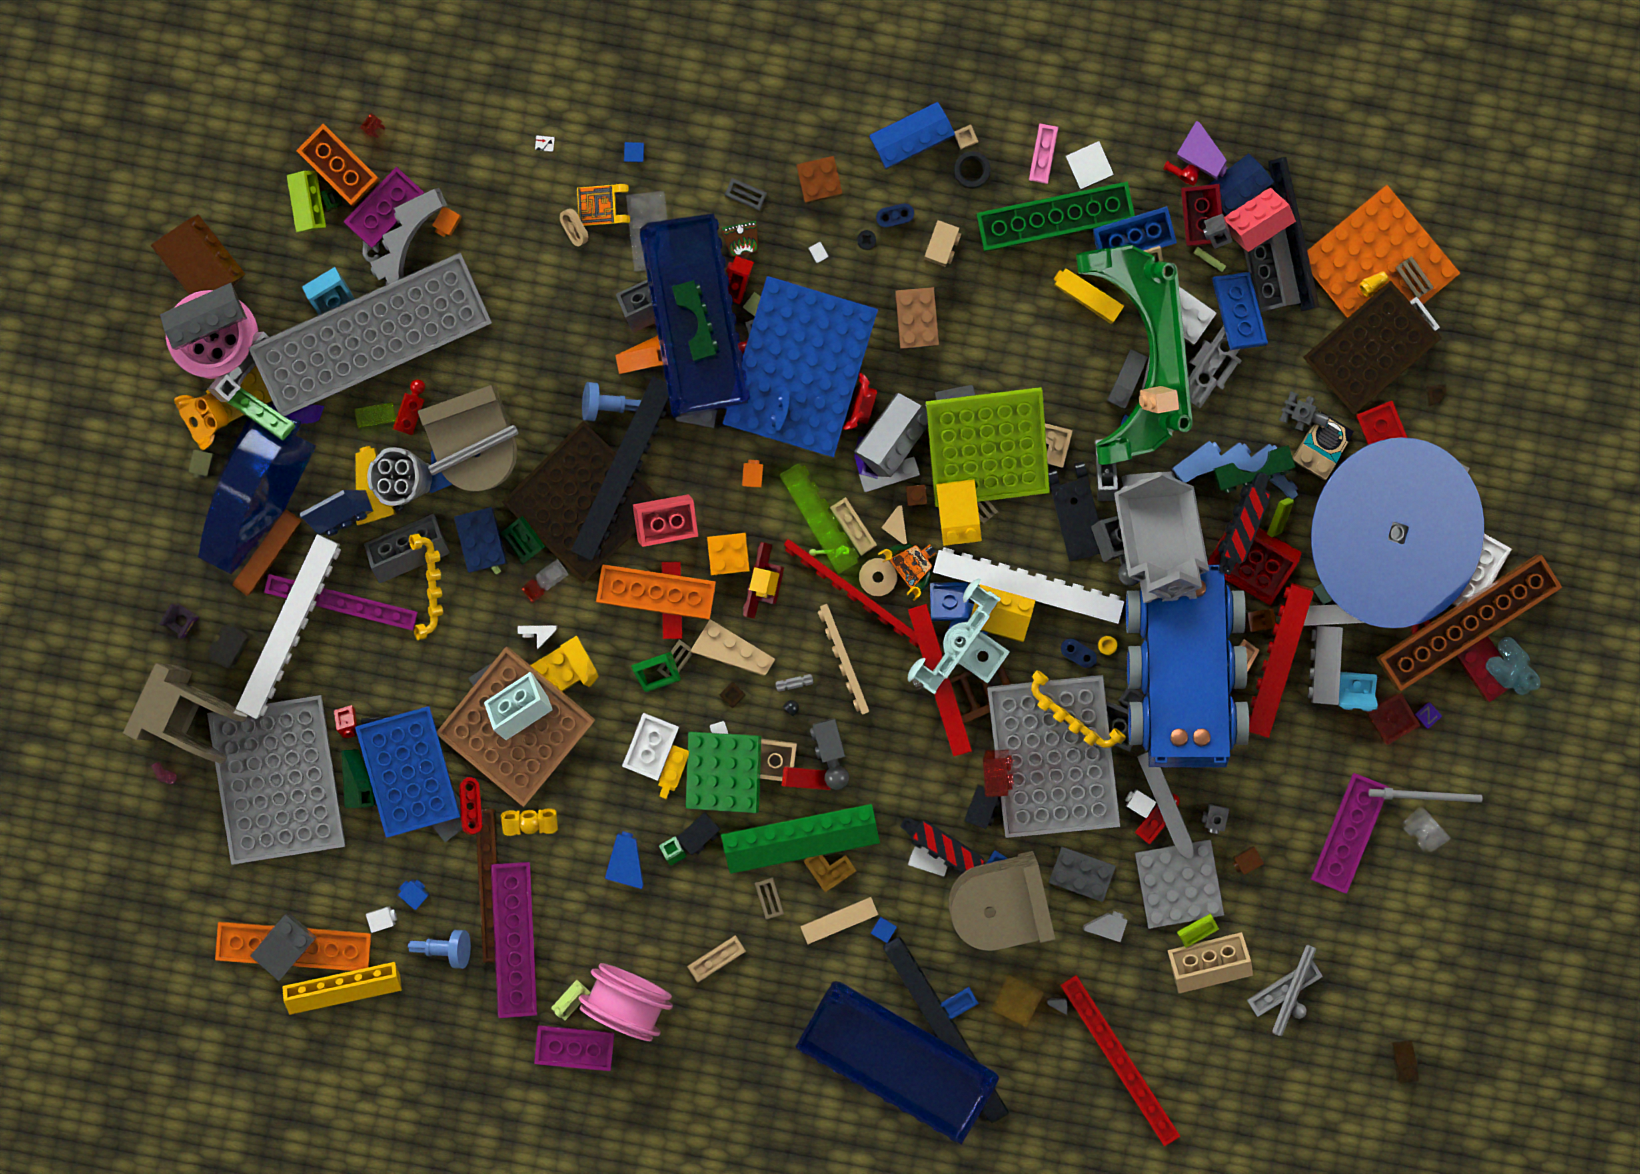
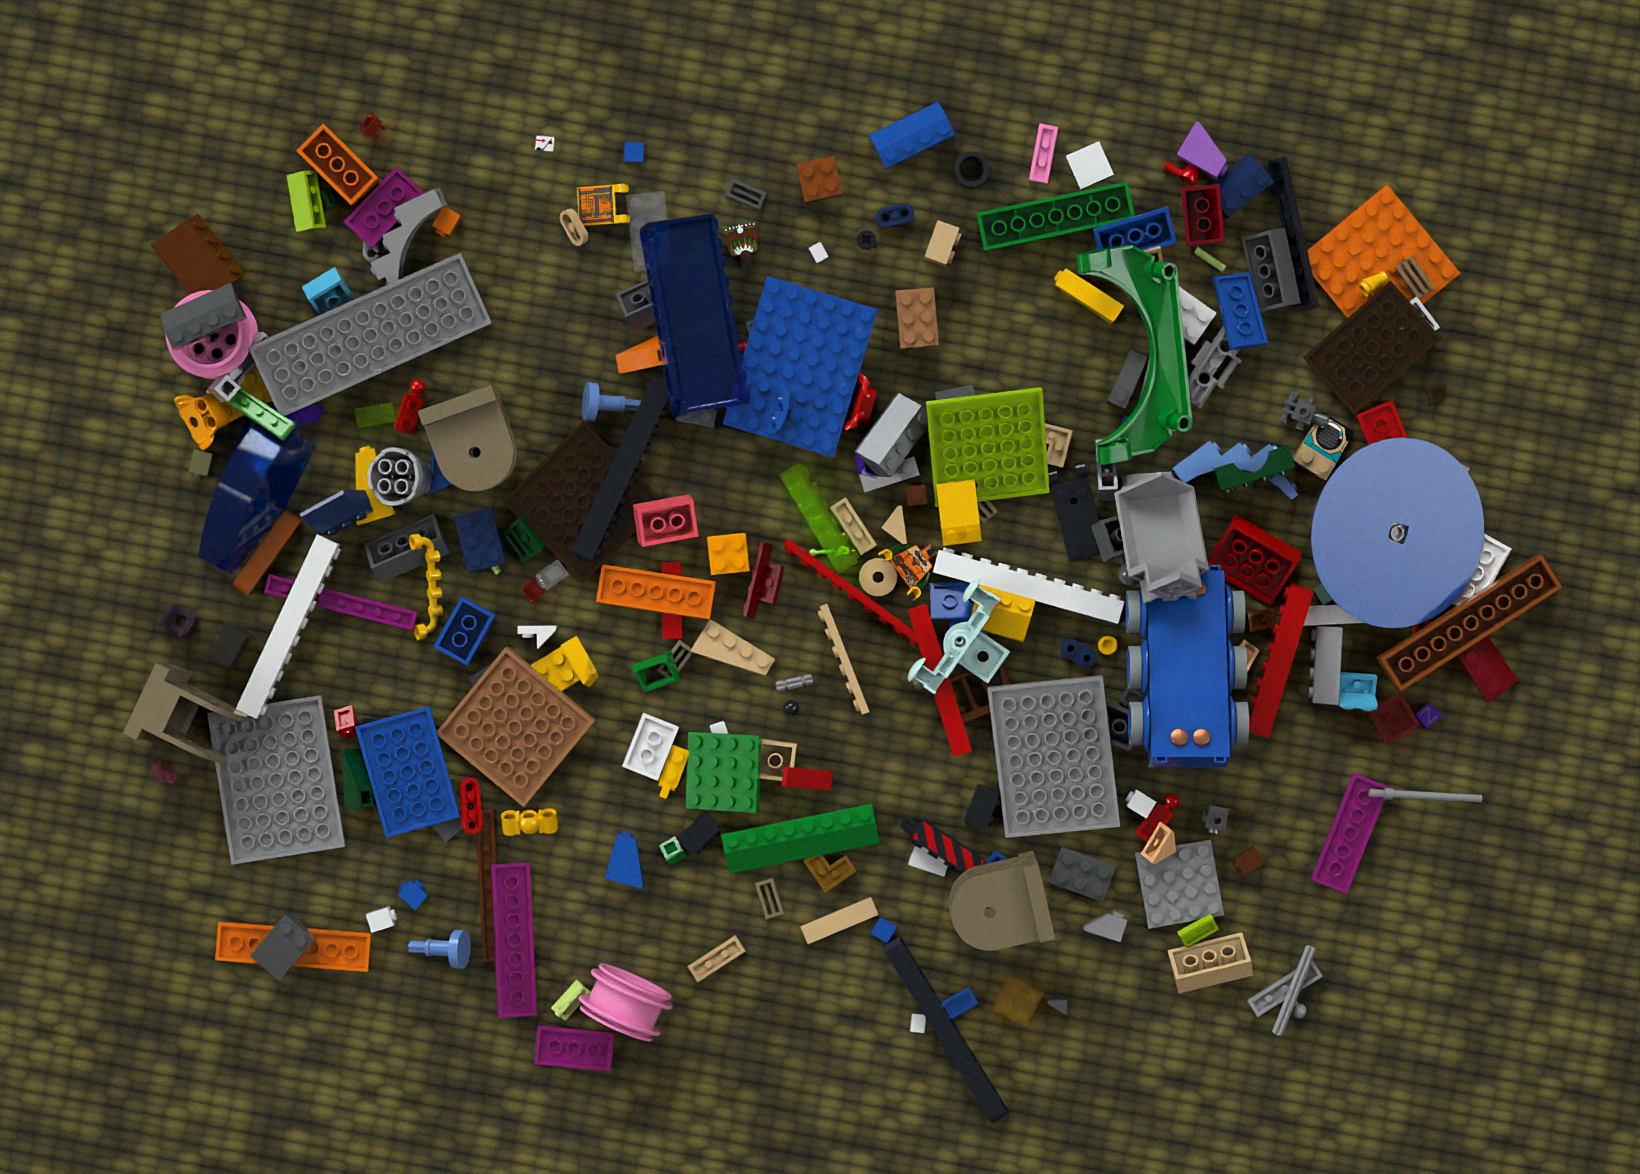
yellow brick [283,962,402,1015] -> none
light grey axle [429,425,518,475] -> none
light aqua slope [484,672,553,740] -> none
dark green arch [672,280,719,363] -> none
dark brown tile [719,682,746,708] -> none
red brick [722,256,754,304] -> none
orange brick [742,460,763,488] -> none
yellowish green tile [743,292,761,316] -> none
yellow brick [749,567,780,598] -> none
clear blue windscreen [795,981,999,1145] -> none
dark grey brick [810,718,849,790] -> none
tan tile [954,124,978,150] -> none
clear red brick [983,749,1014,797] -> none
yellow bar [1031,670,1126,748] -> none
red plate [1060,975,1180,1147] -> none
light grey piece [1137,752,1194,859] -> none
light nougat brick [1139,386,1179,413] -> none
flat silver brick [1203,214,1233,249] -> none
black hinge [1218,472,1271,575] -> none
coral brick [1224,188,1296,252] -> none
lime tile [1267,497,1294,537] -> none
dark brown slope [1392,1040,1419,1083] -> none
clear slope [1403,807,1451,852] -> none
clear light blue piece [1485,637,1541,695] -> none
none -> blue brick [434,596,497,666]
none -> white sticker [910,1014,926,1033]
none -> light nougat slope [1141,822,1176,864]

